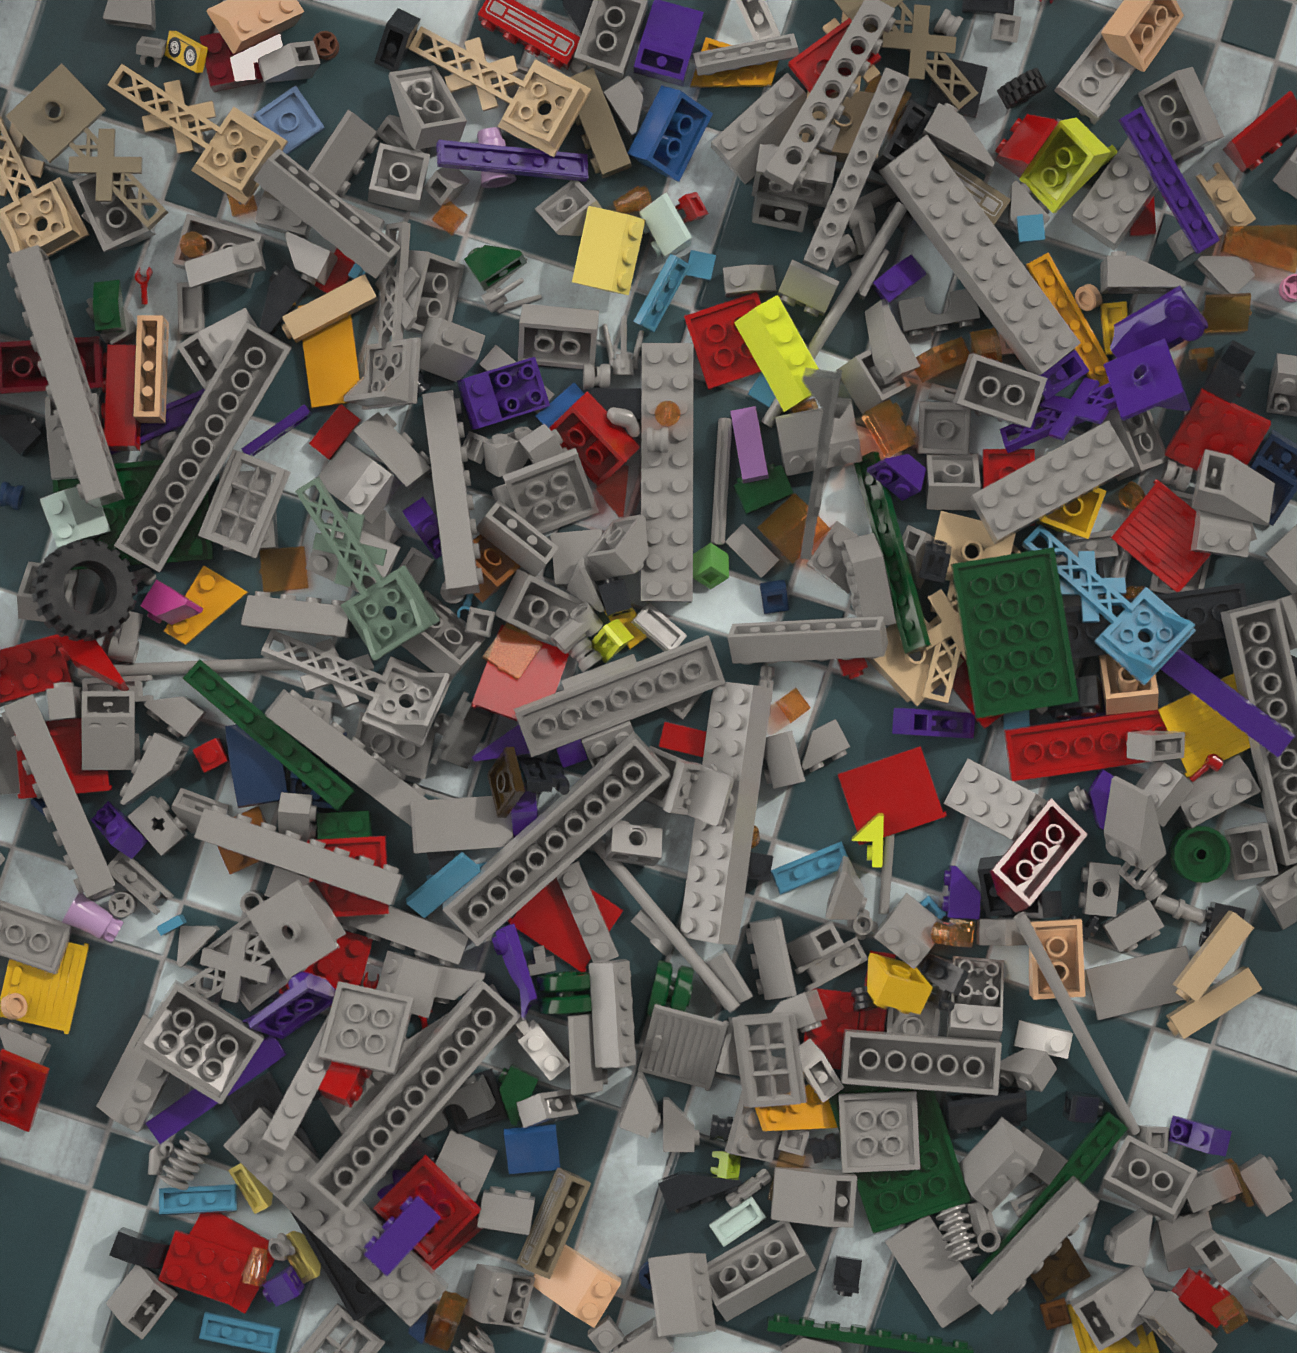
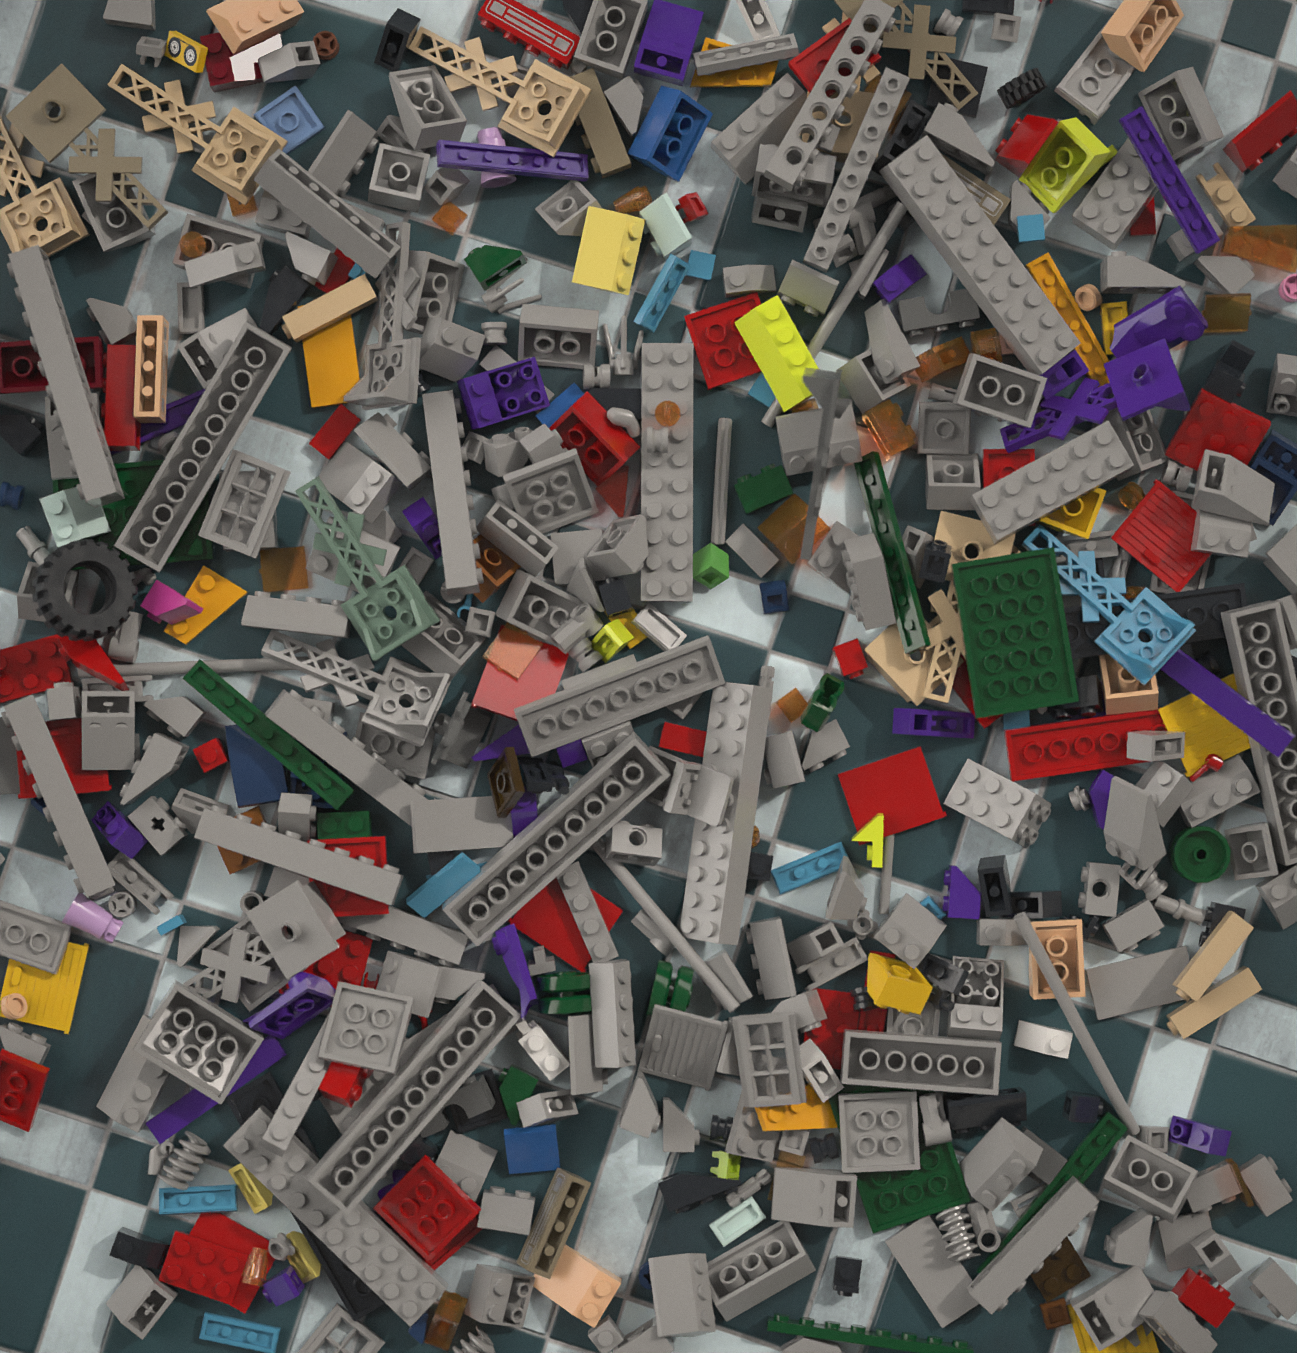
dark green slope [93,279,126,334] -> none
red hand [134,267,153,305] -> none
dark purple tile [241,404,312,457] -> none
dark purple brick [363,1196,441,1276] -> none
light grey brick [728,616,888,665] -> none
medium lavender tile [730,406,769,483] -> none
dark purple slope [867,454,926,501] -> none
clear orange leg [931,918,975,947] -> none
dark red slope [991,799,1088,913] -> none
light grey slope [999,1048,1057,1092] -> none
clear orange tile [1189,347,1215,371] -> none
clear orange slope [1212,1295,1248,1334] -> none
none -> light grey pin [16,526,49,565]
none -> light grey wheel [481,322,507,346]
none -> dark green brick [800,673,844,732]
none -> light grey piece [919,1092,952,1146]

